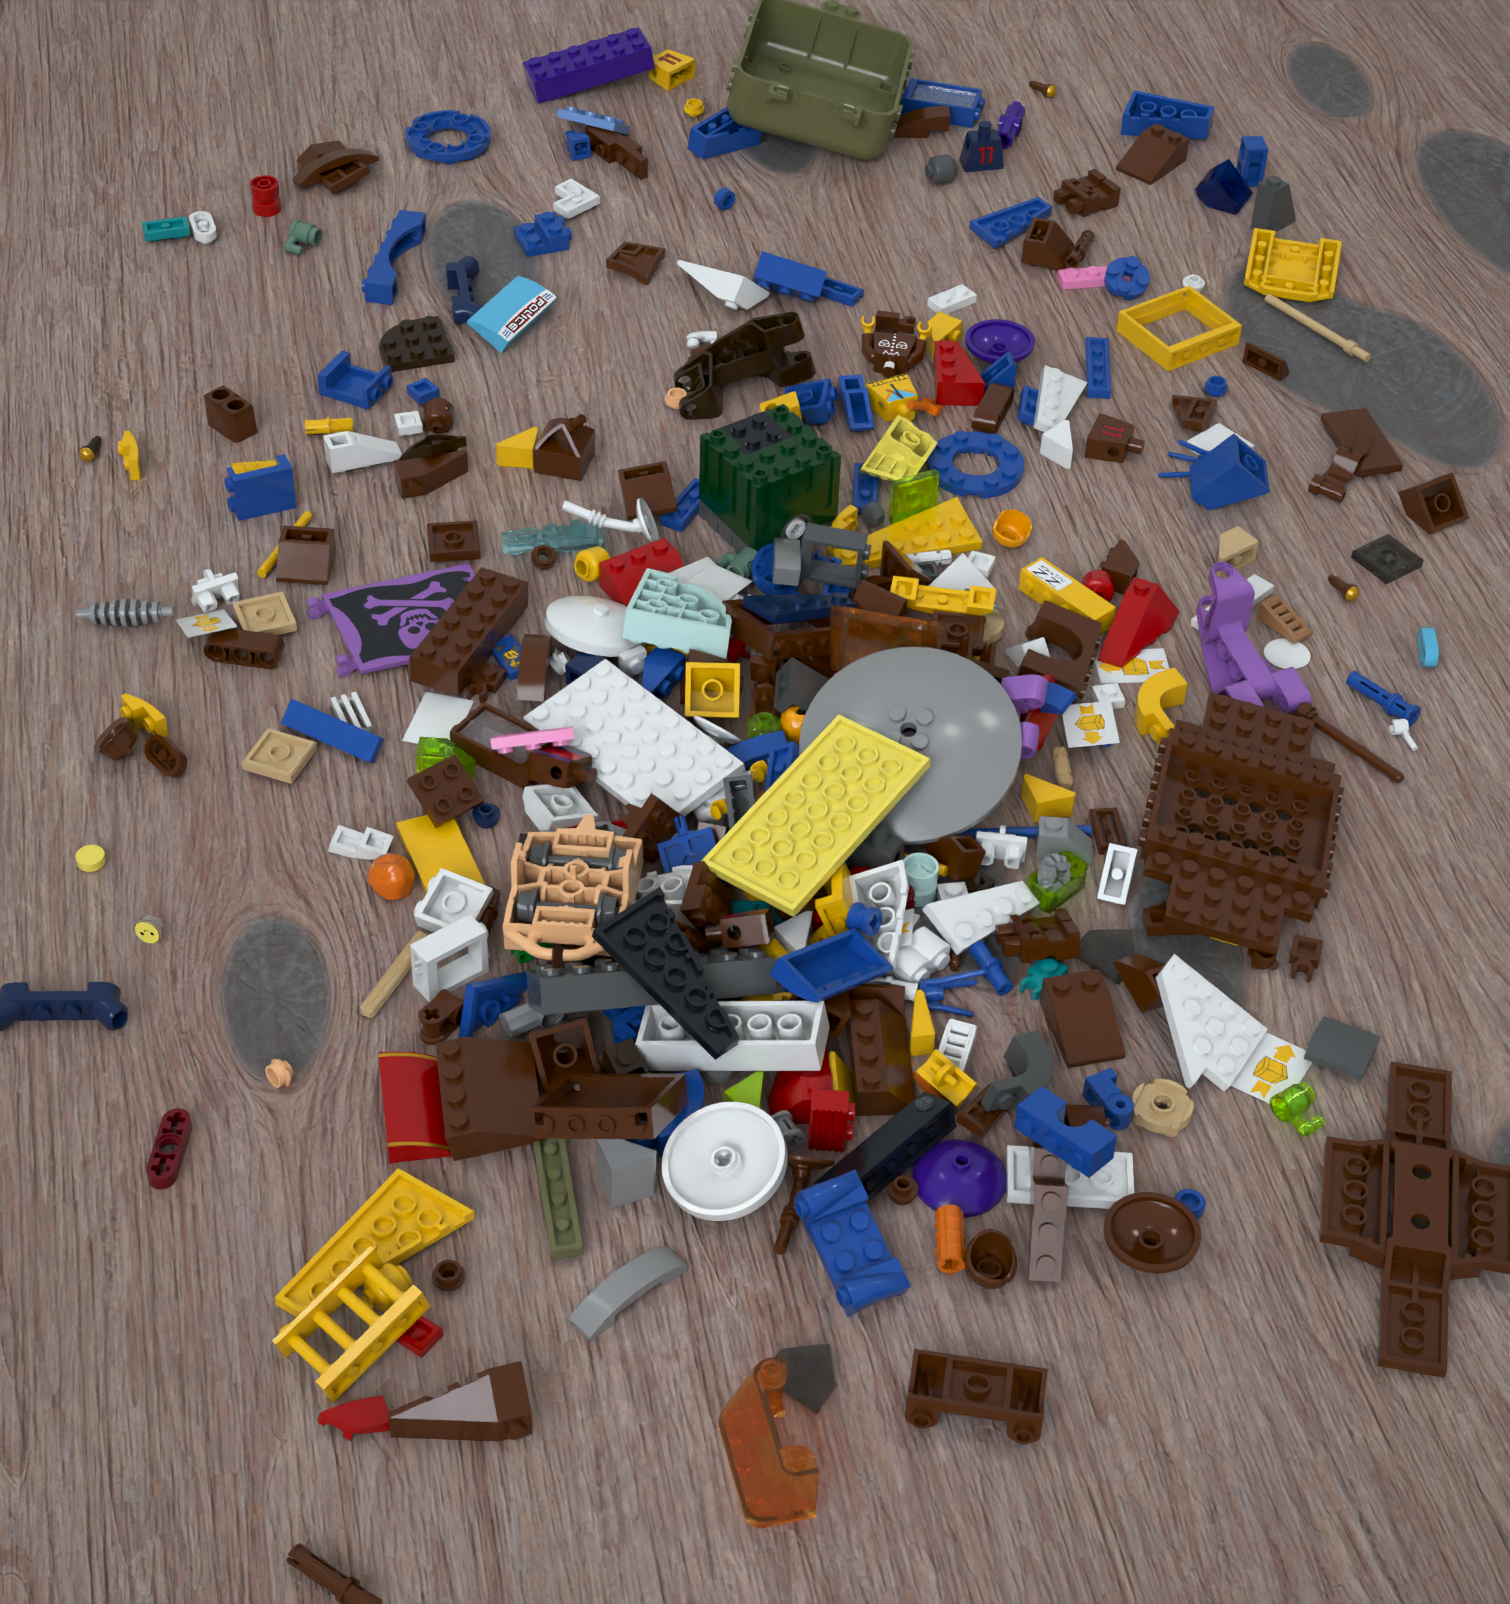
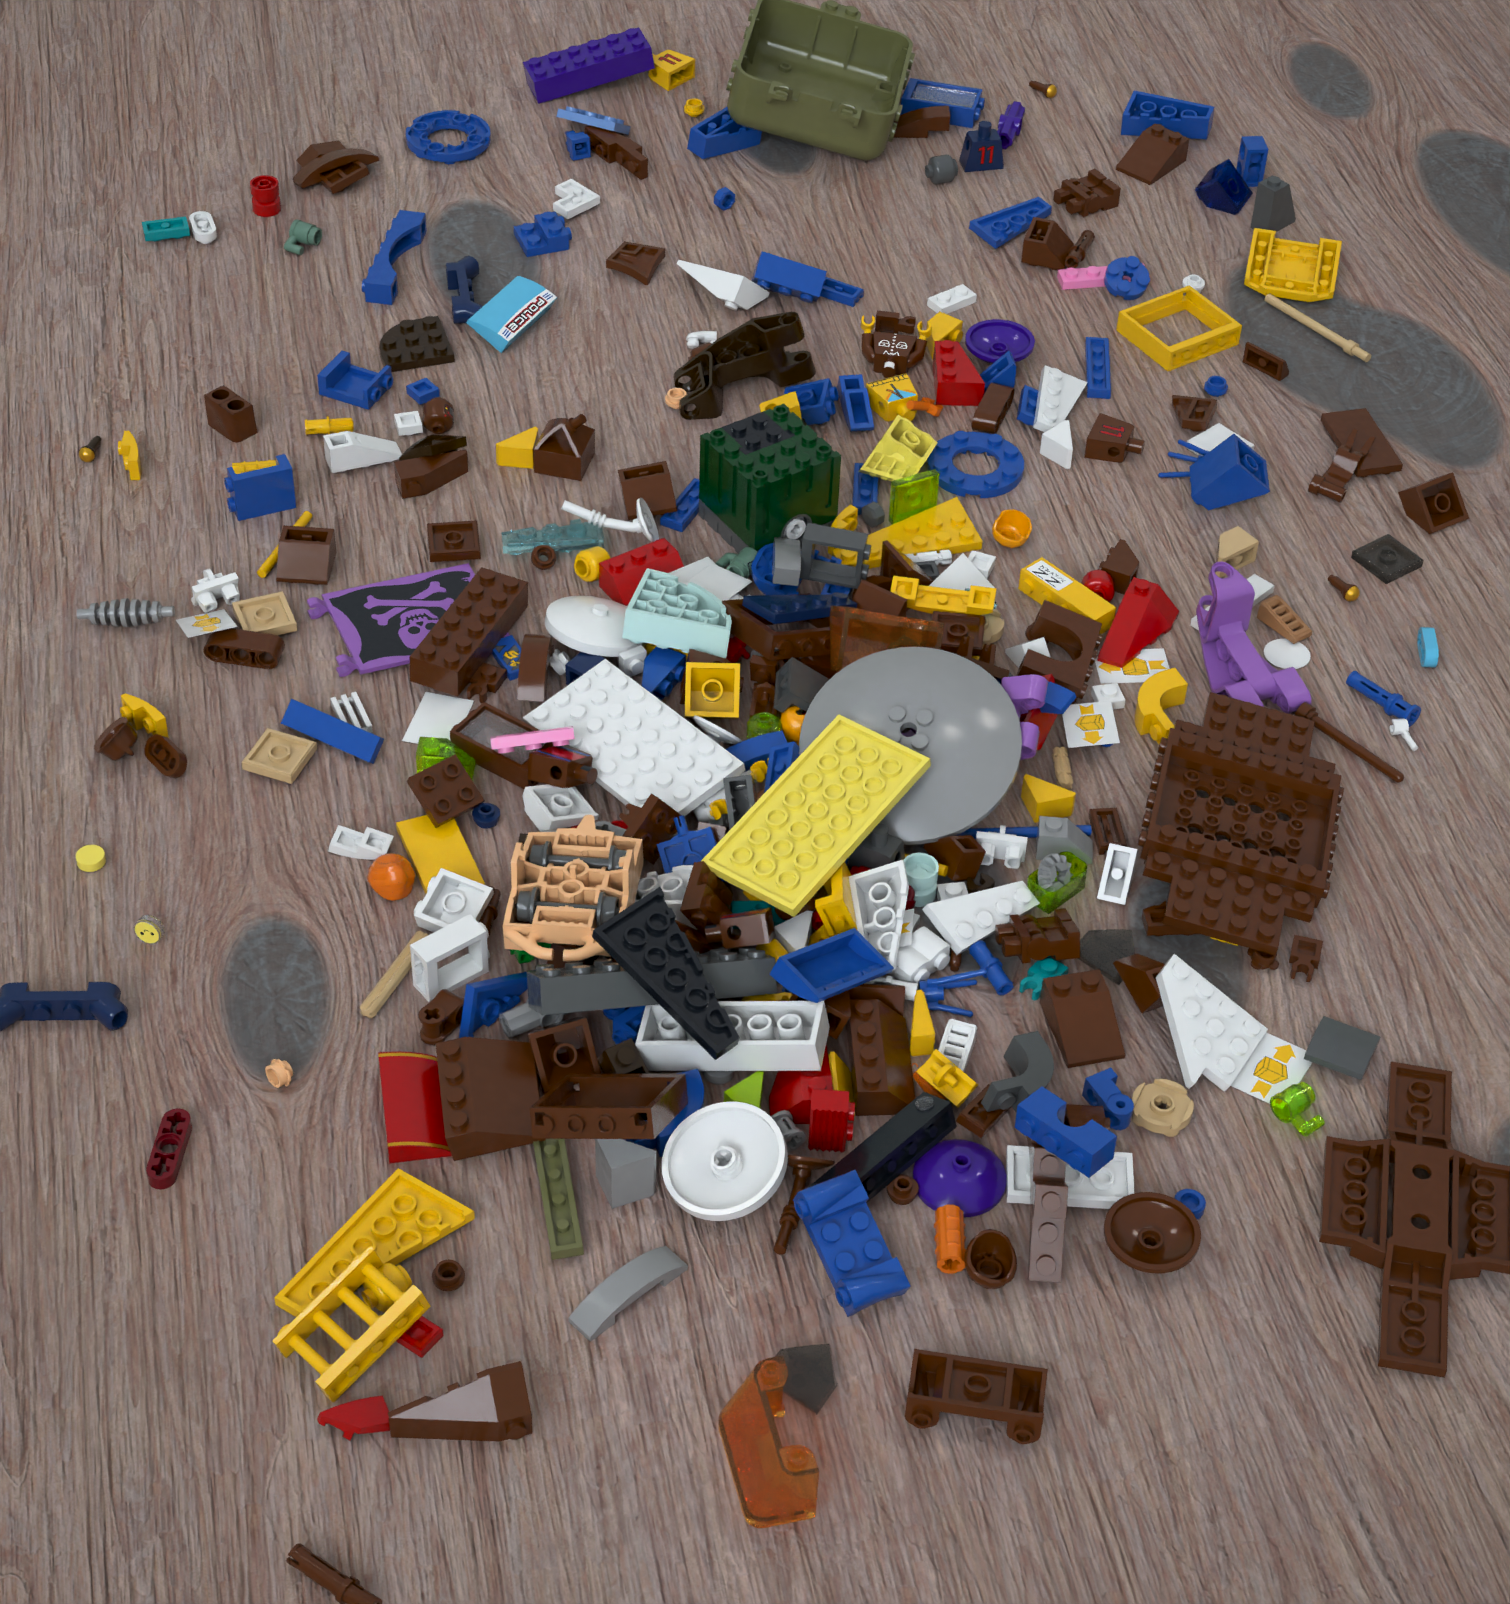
blue wheel [846,902,882,936] -> none

